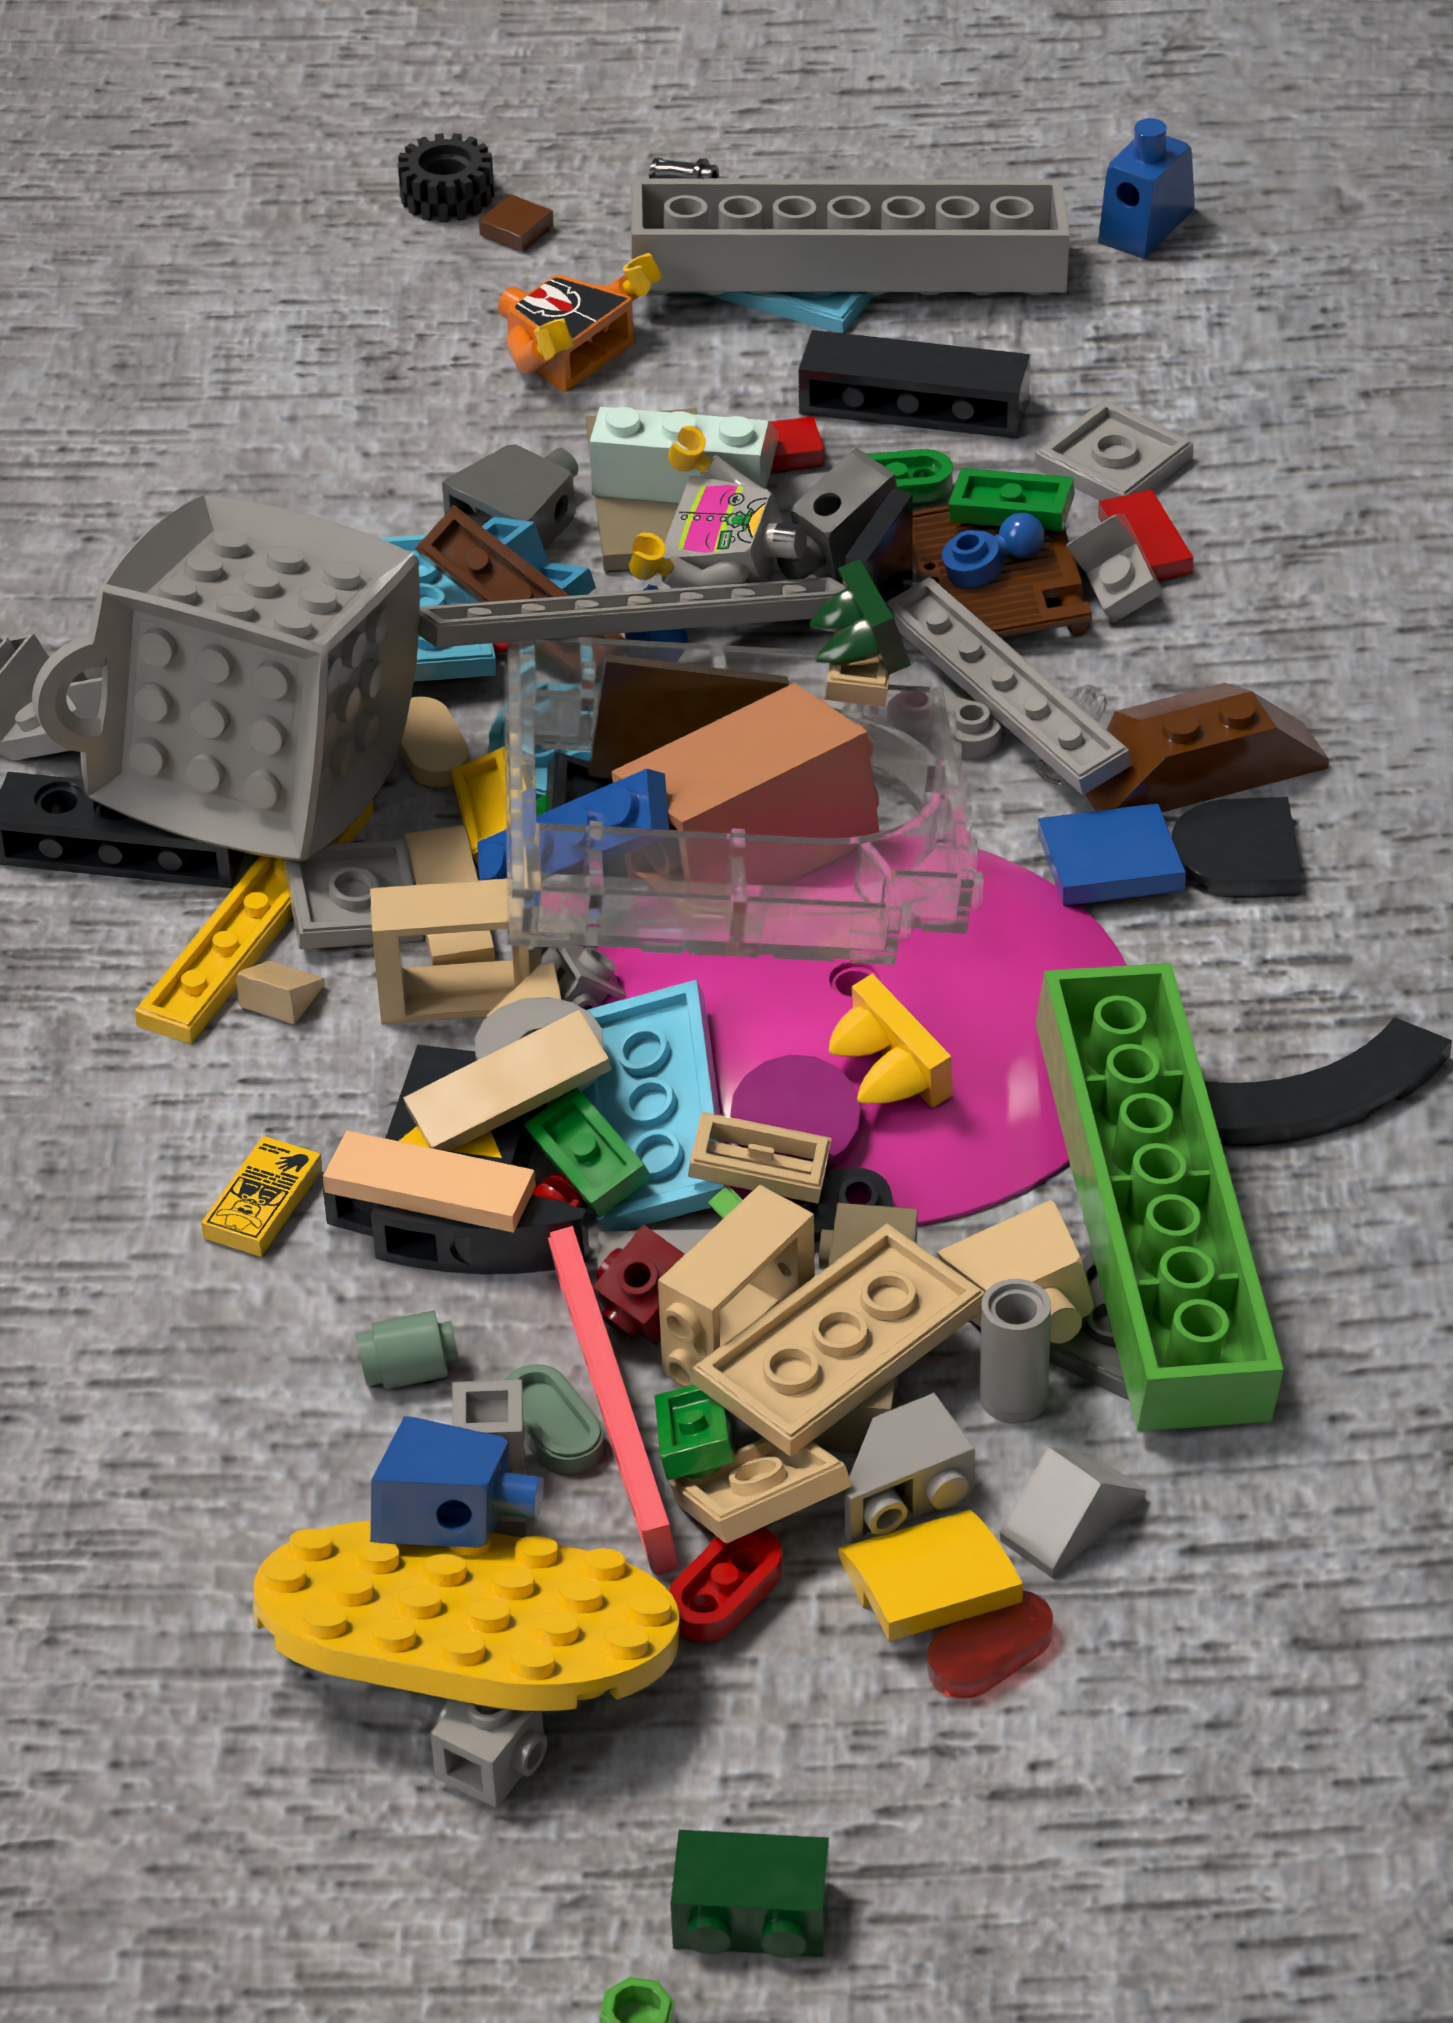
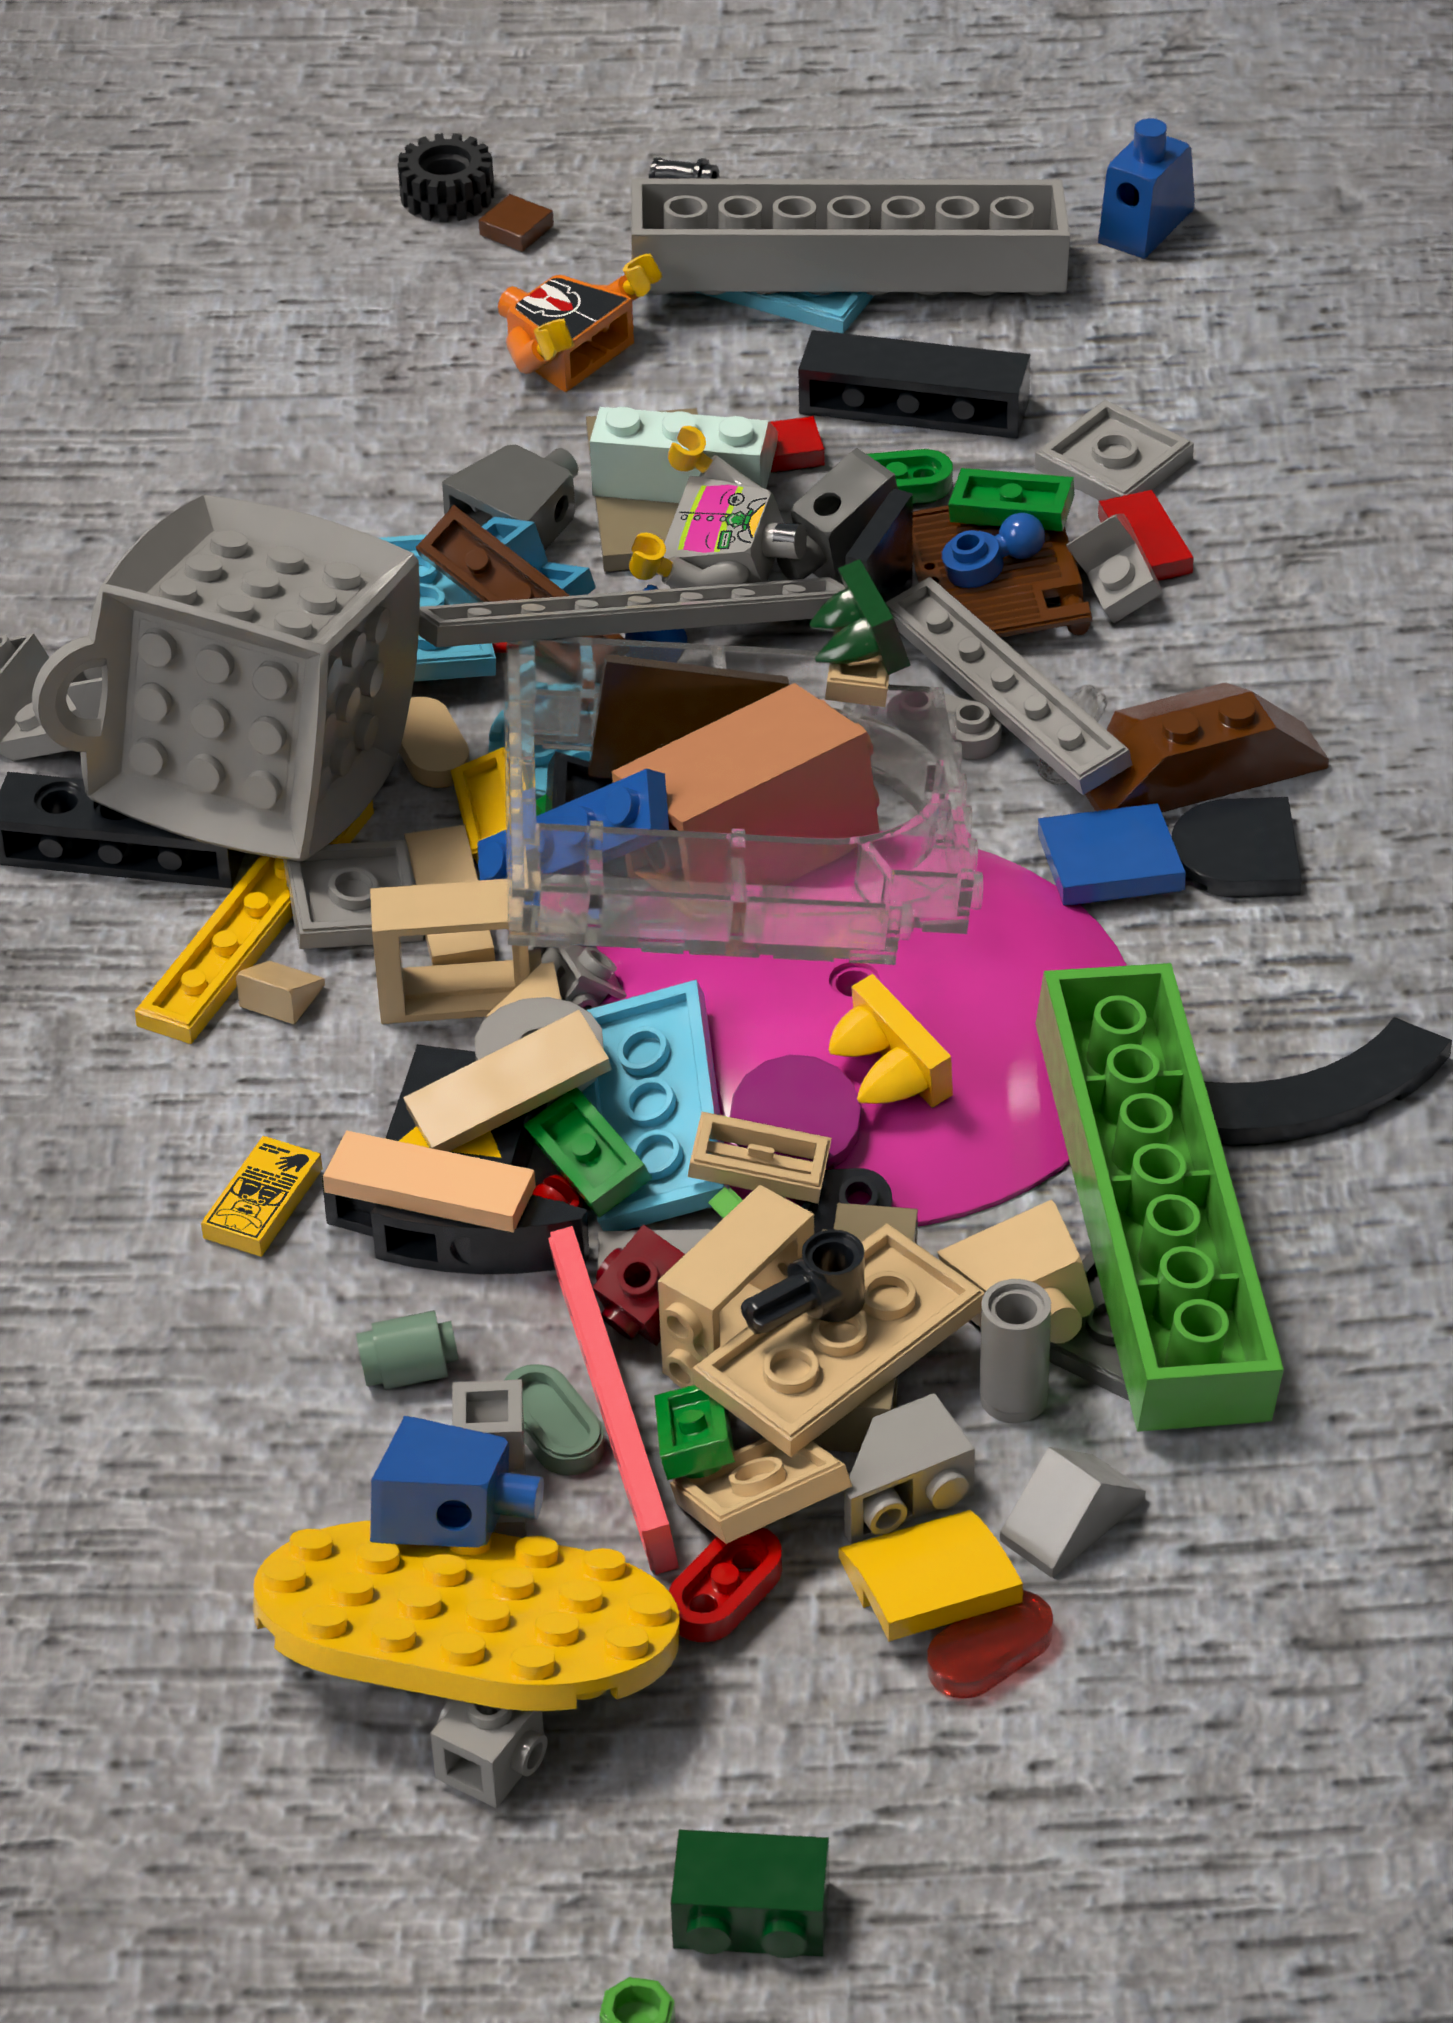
none -> black axle [741,1229,865,1334]

